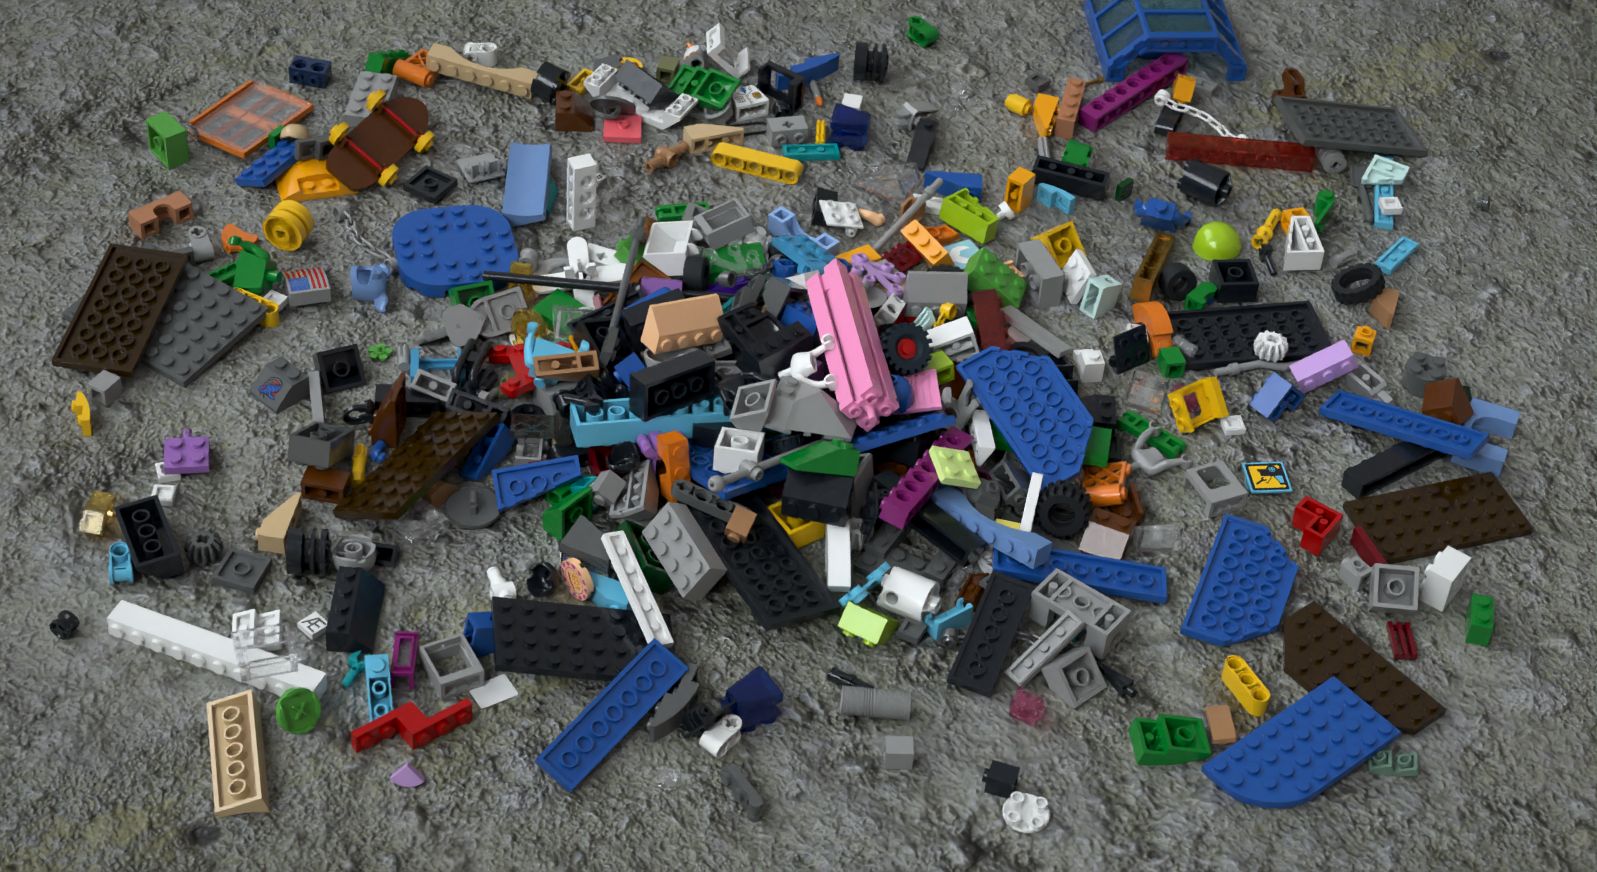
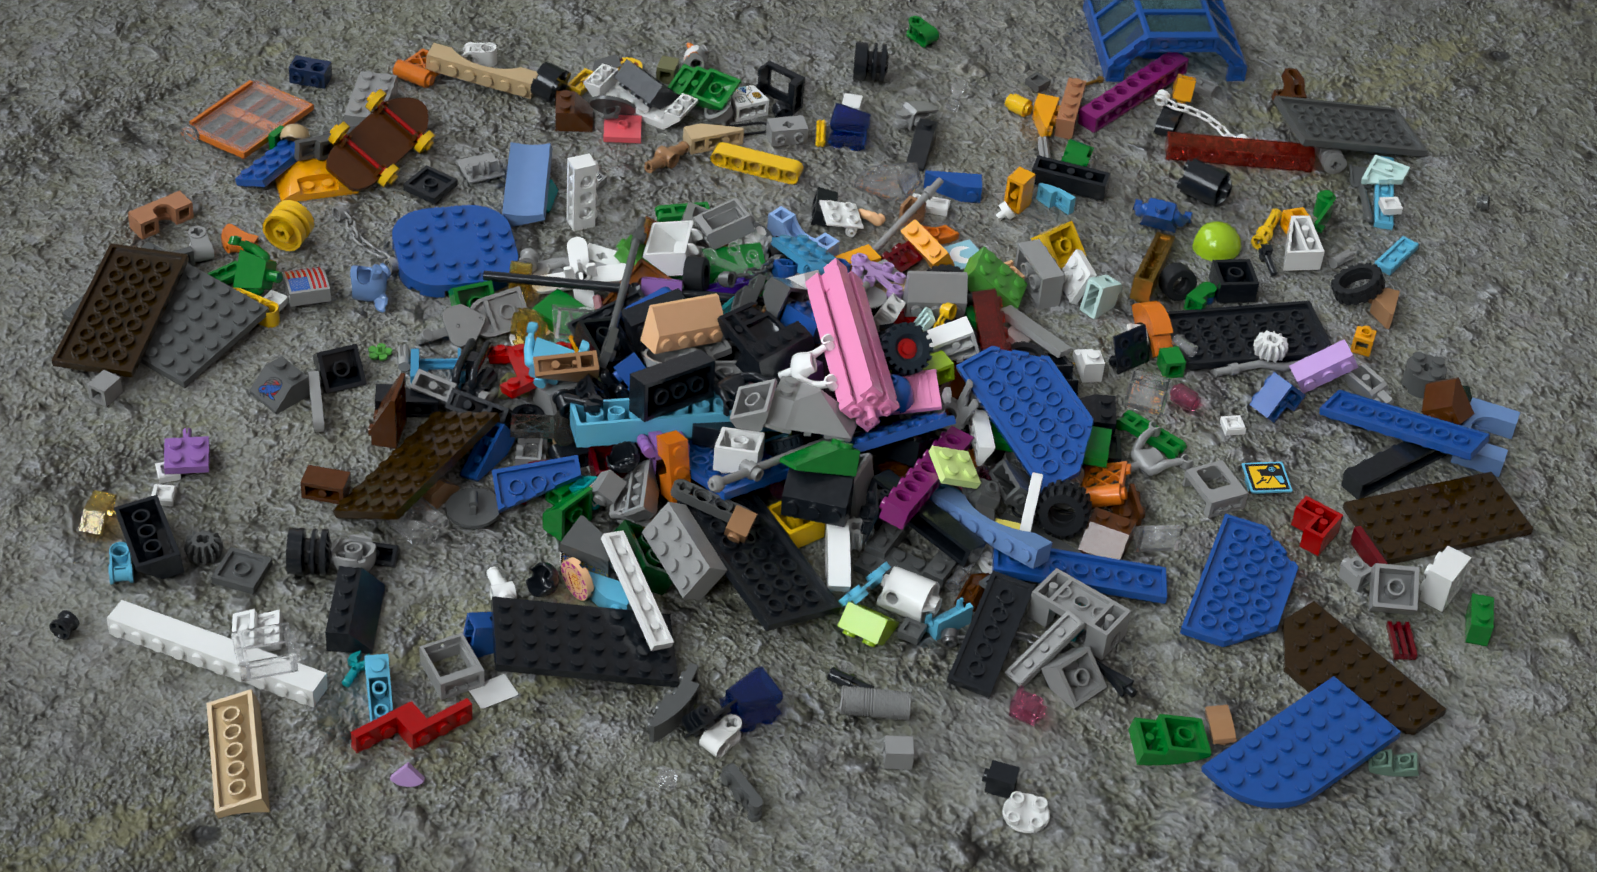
yellow slope [72,391,92,436] -> none
bright green brick [146,111,190,169] -> none
tan slope [255,492,303,554] -> none
bright green tile [275,687,321,735] -> none
dark grey brick [287,421,355,470] -> none
white tile [297,611,327,640] -> none
black piece [342,399,376,425] -> none
yellow piece [351,443,368,487] -> none
green slope [364,49,411,75] -> none
blue arm [369,440,387,463] -> none
magenta window [390,631,419,689] -> none
blue plate [535,638,689,793] -> none
white window [706,23,750,79] -> none
blue slope [775,53,839,91] -> none
teal tile [782,143,840,161] -> none
light grey piece [810,80,823,107] -> none
lime wedge [938,188,999,244] -> none
dark green tile [1115,178,1134,203] -> none
yellow window [1167,376,1229,433] -> none
yellow beam [1221,655,1270,717] -> none

